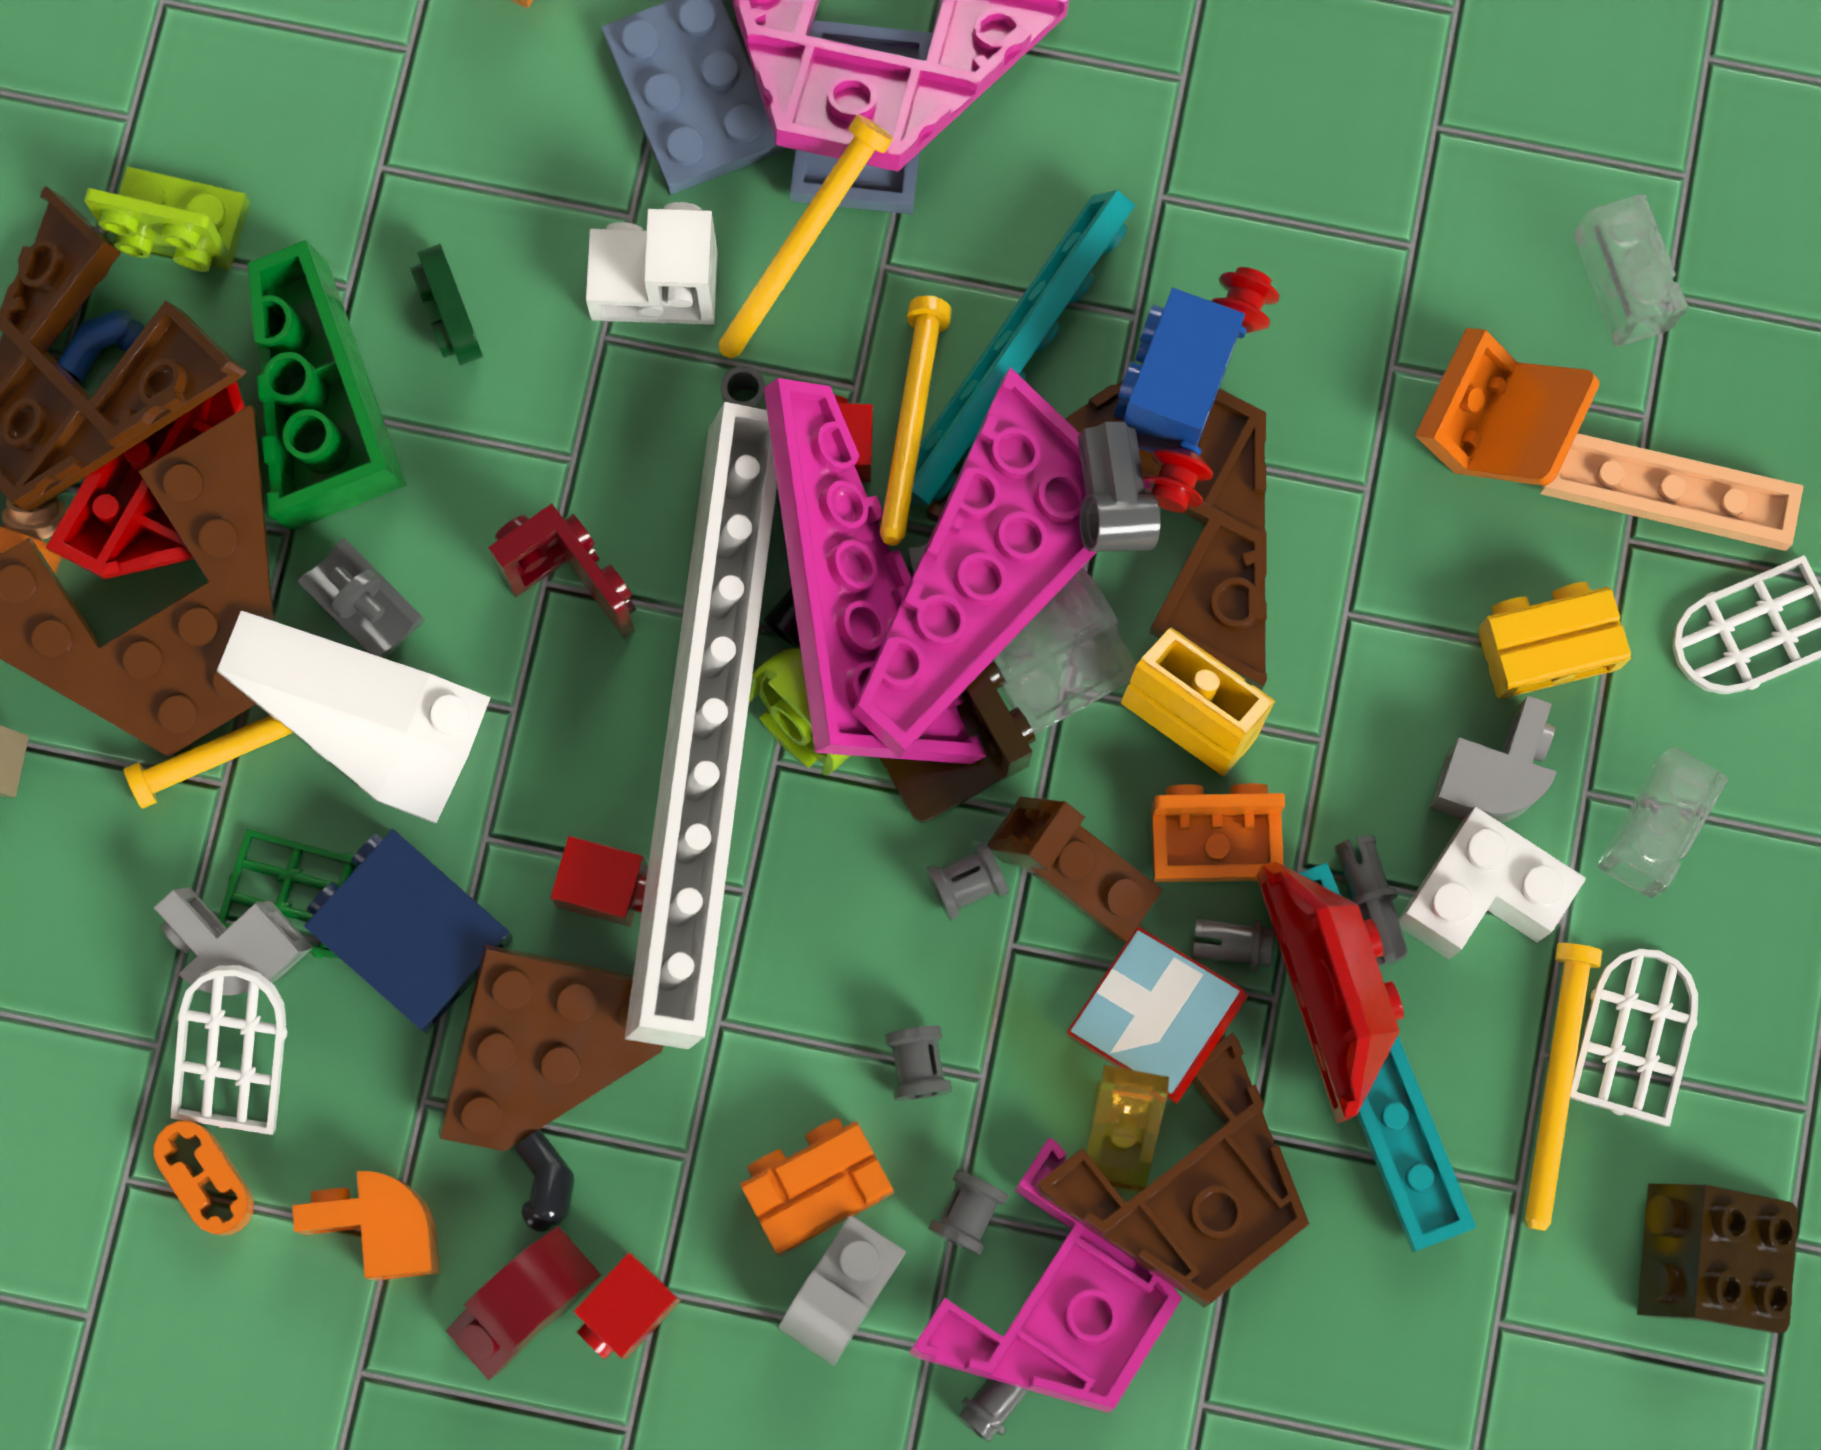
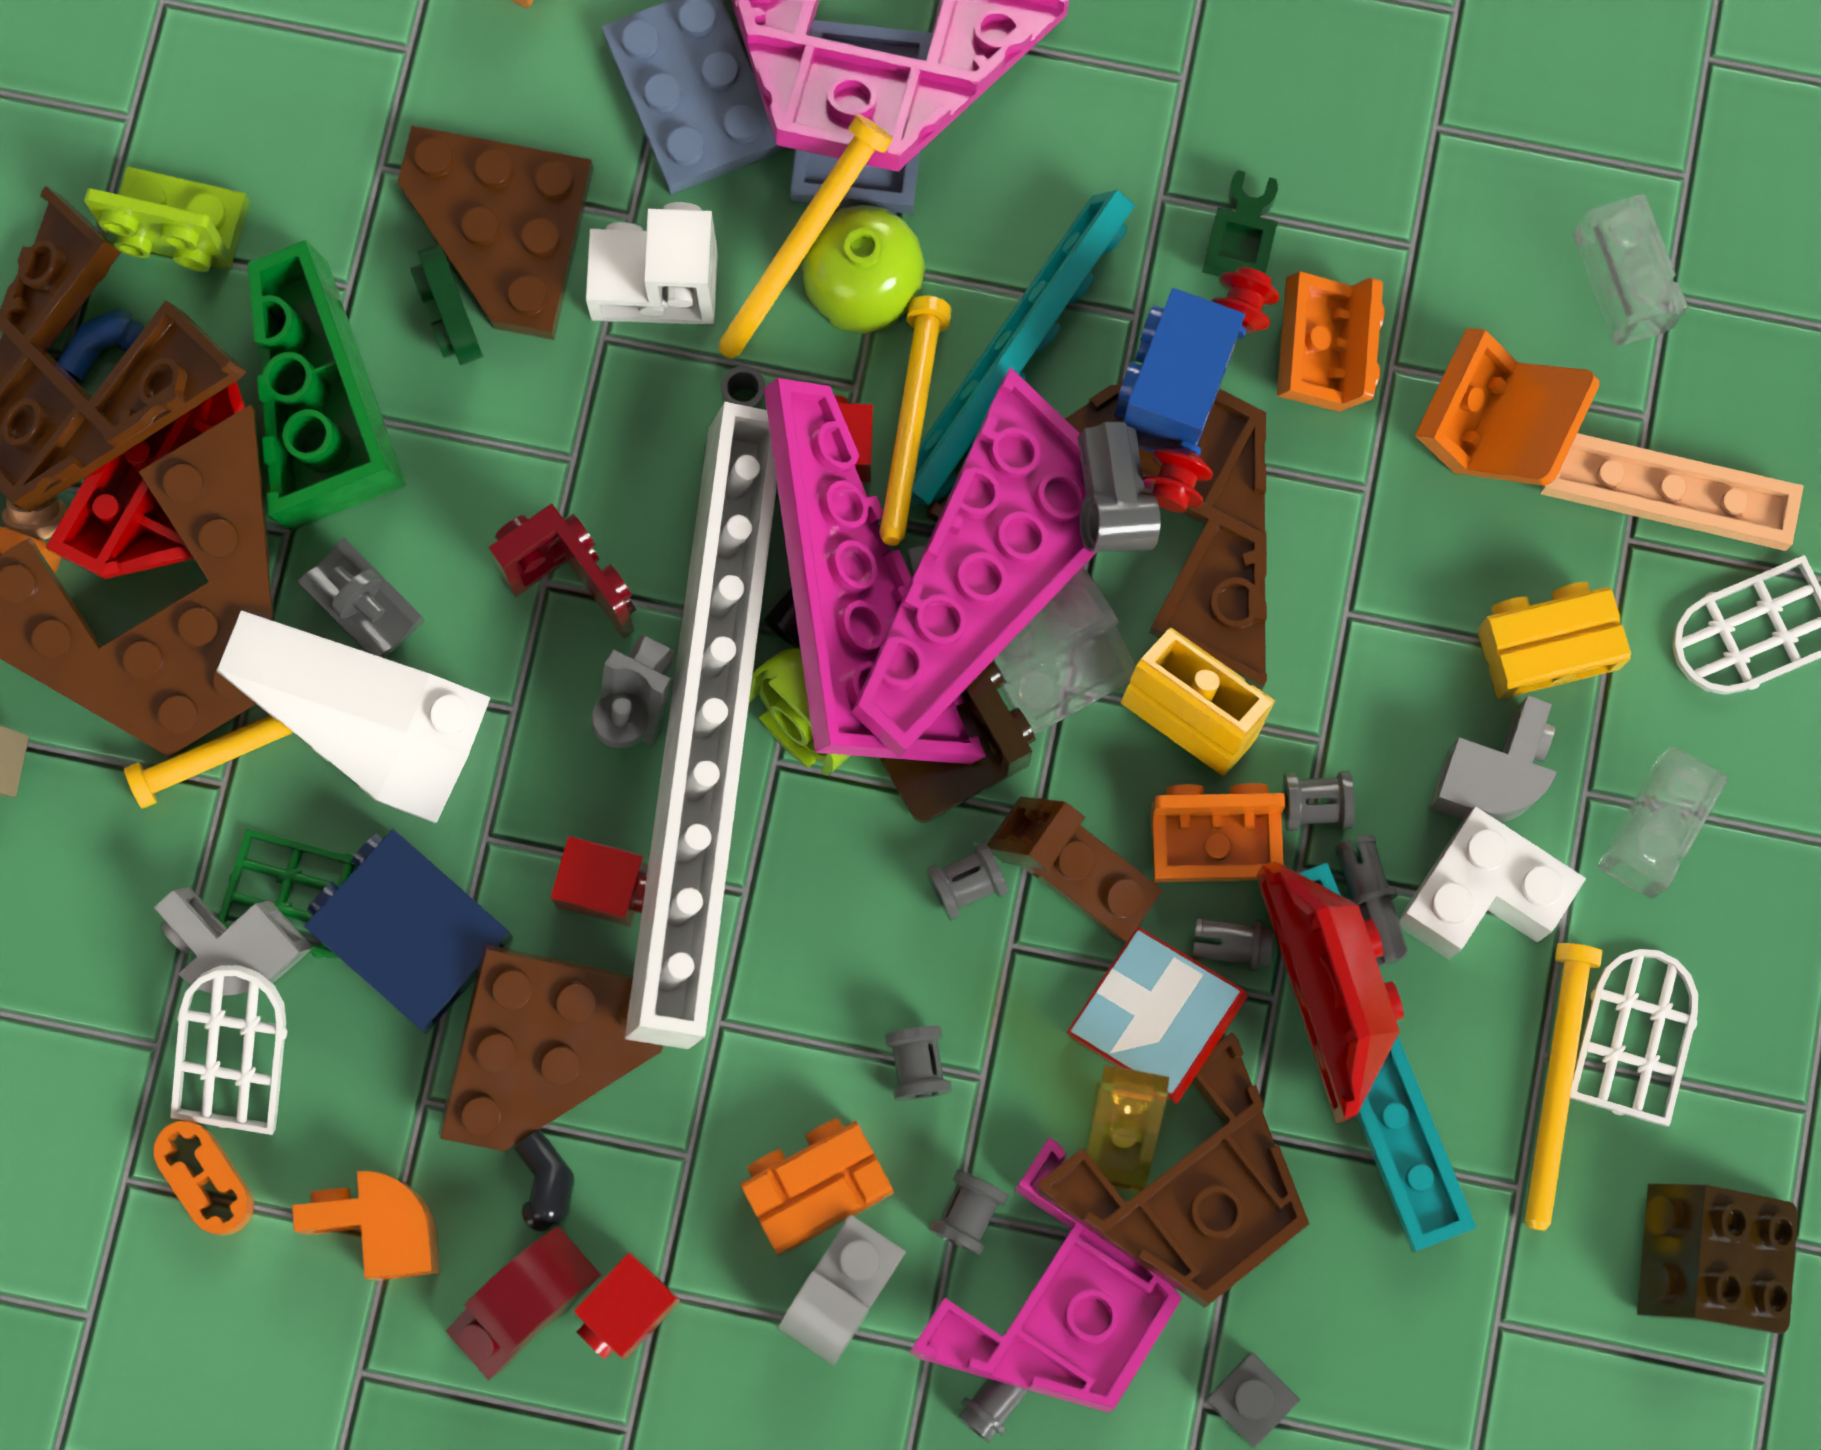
none -> reddish brown plate [398,125,594,340]
none -> dark grey hips [591,635,675,749]
none -> lime cylinder [801,204,925,334]
none -> dark green plate [1202,170,1278,277]
none -> dark grey plate [1205,1352,1301,1448]
none -> orange bracket [1277,271,1385,412]
none -> dark grey bush [1282,771,1354,831]

